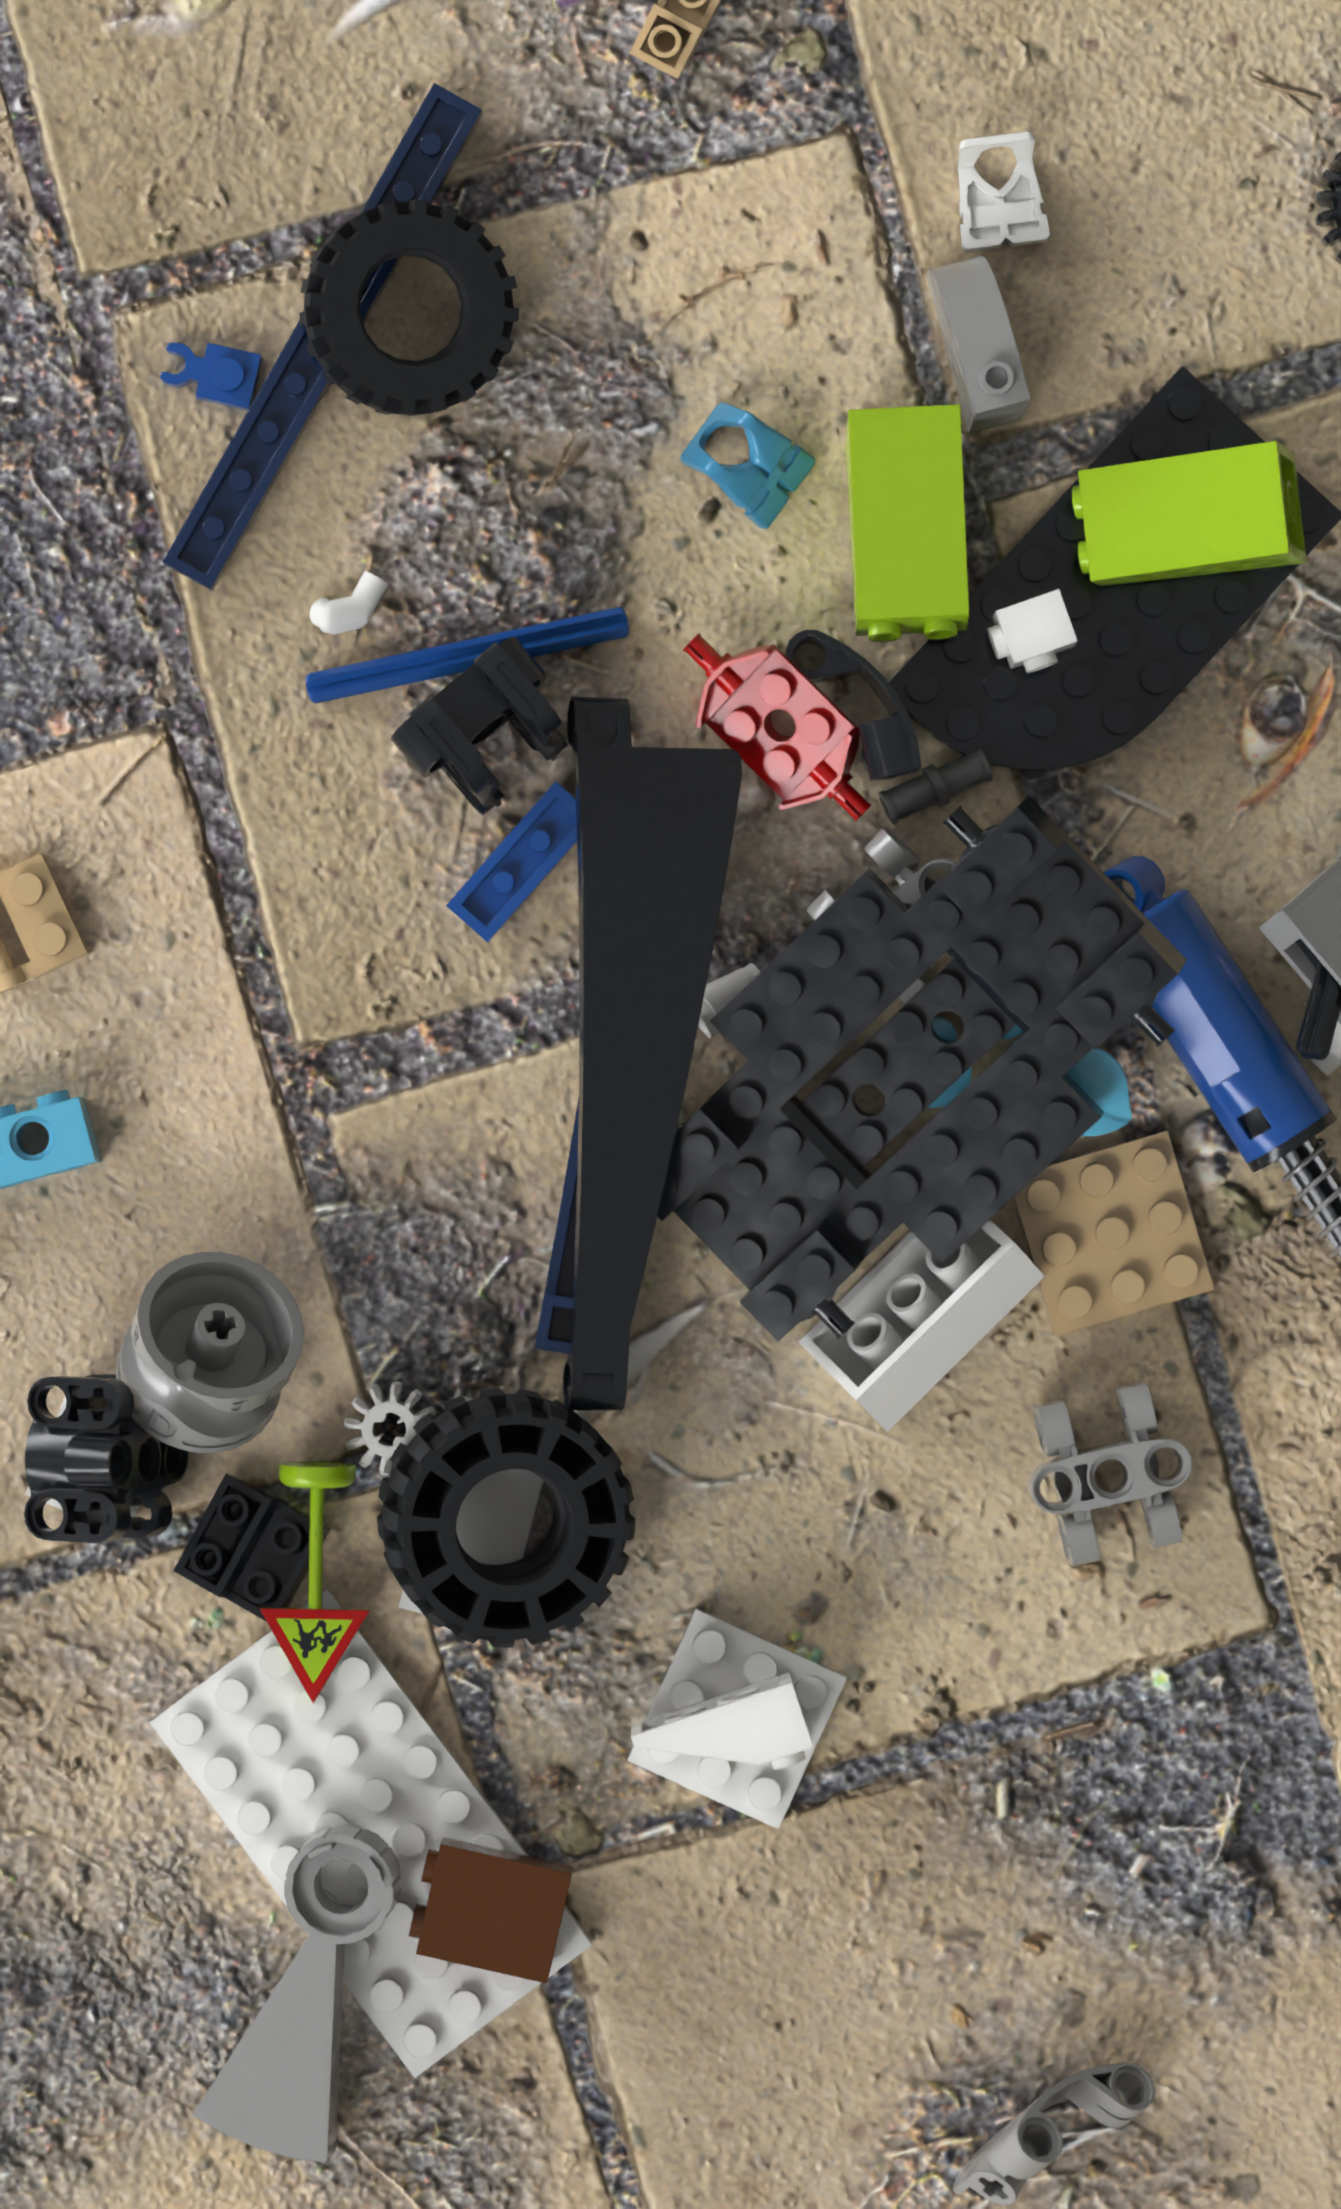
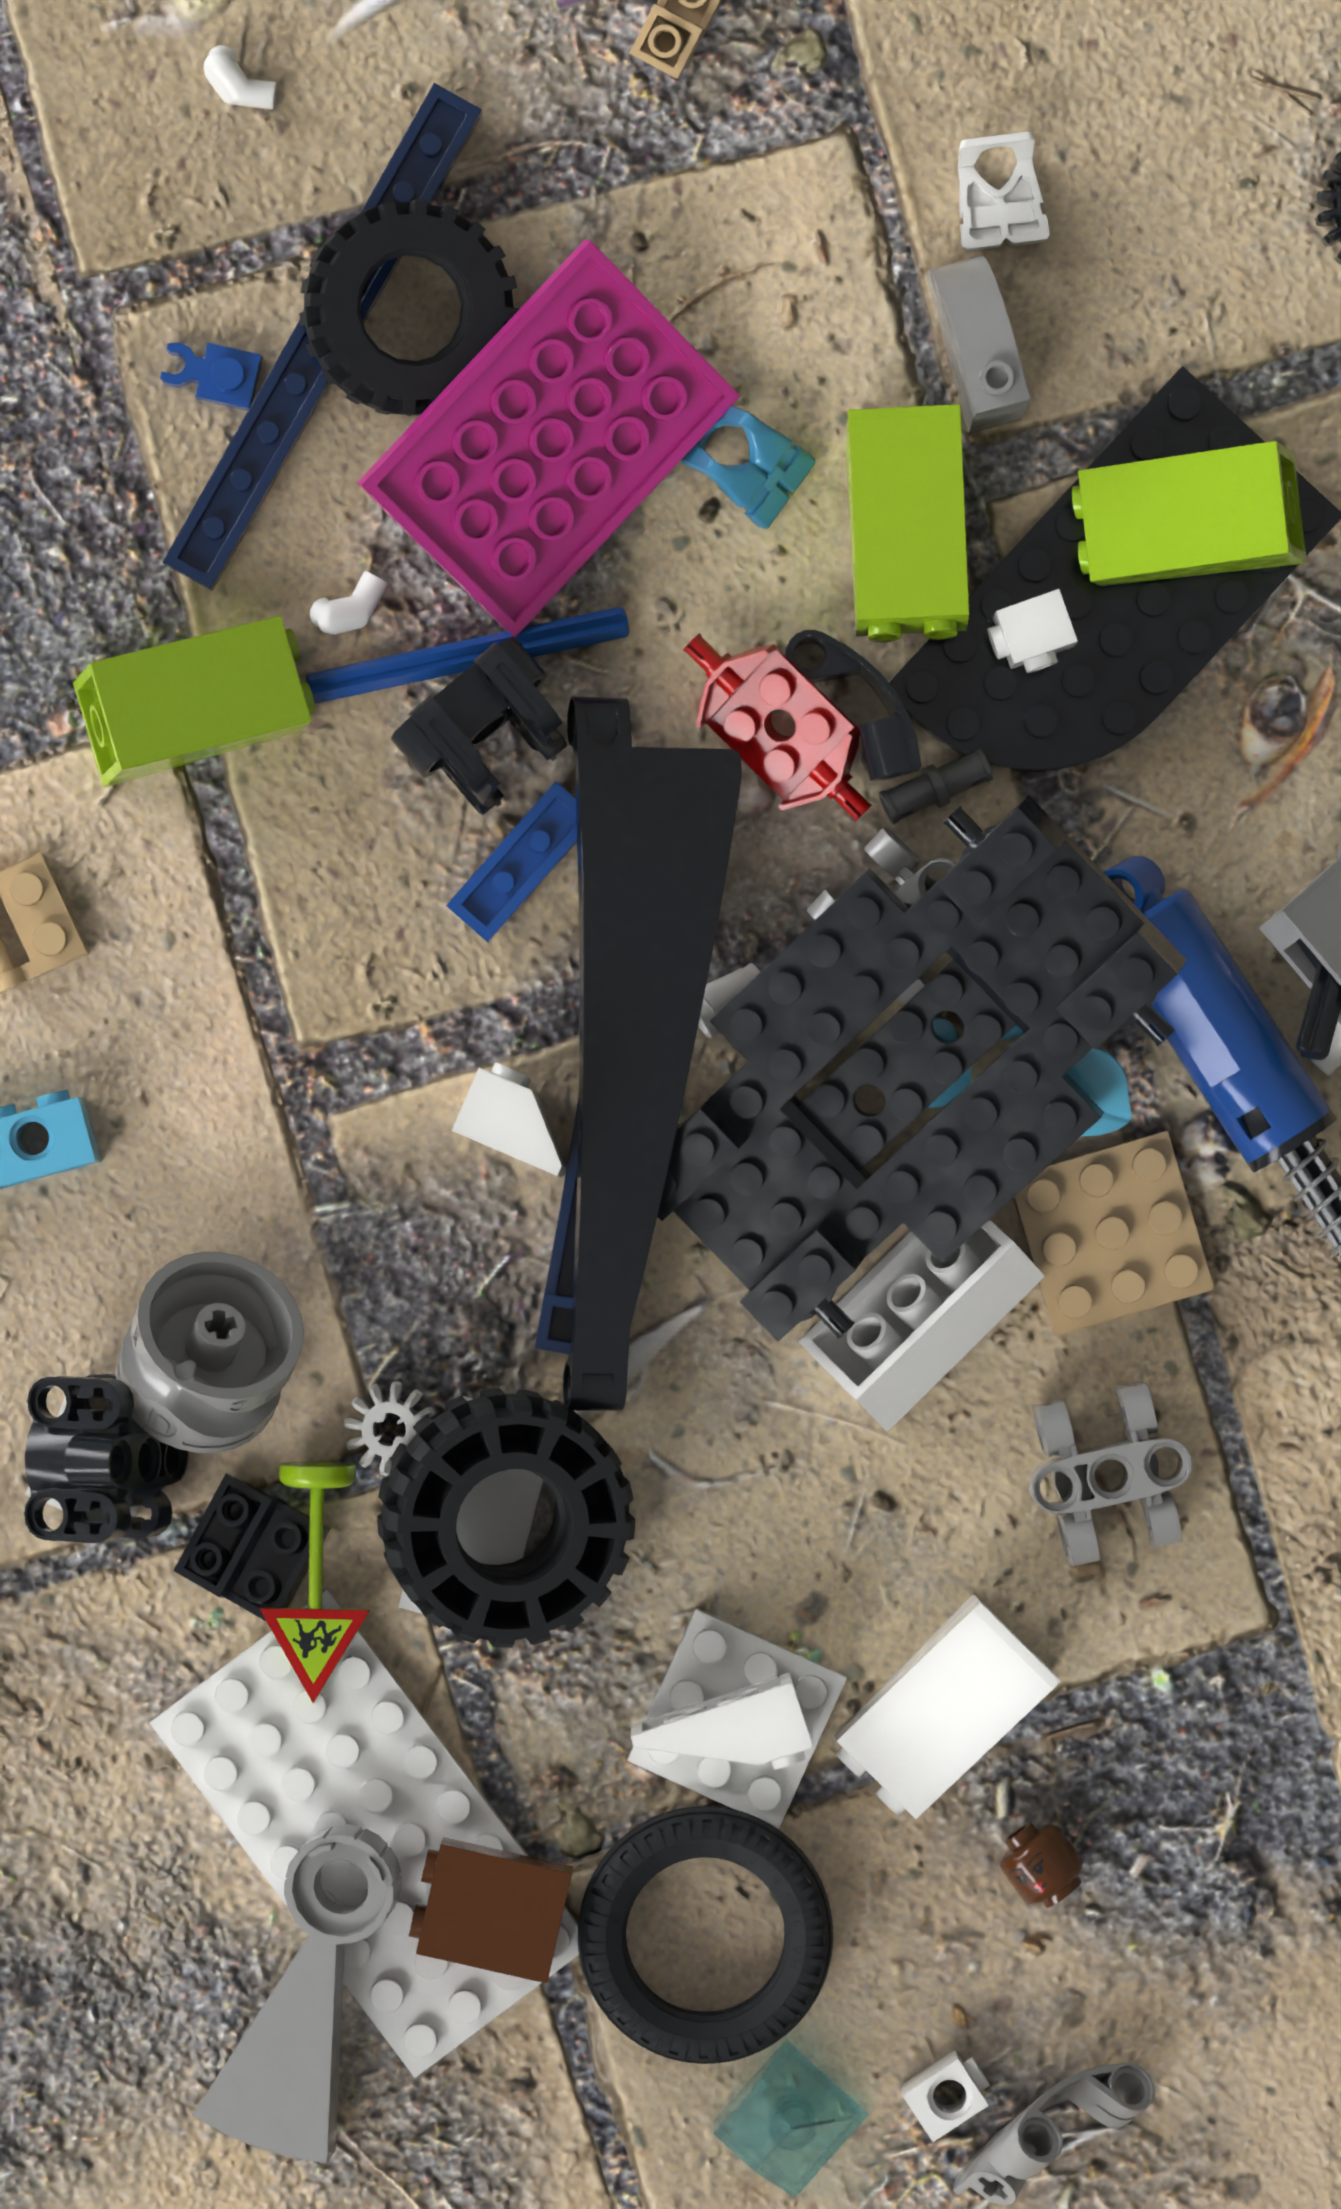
none -> lime slope [73,615,315,788]
none -> white arm [204,45,277,110]
none -> dark pink plate [357,239,740,637]
none -> white slope [452,1062,566,1177]
none -> black tyre [578,1806,833,2064]
none -> clear light blue slope [713,2039,869,2198]
none -> white slope [835,1594,1061,1819]
none -> white brick [900,2050,990,2142]
none -> reddish brown head [1000,1822,1083,1908]

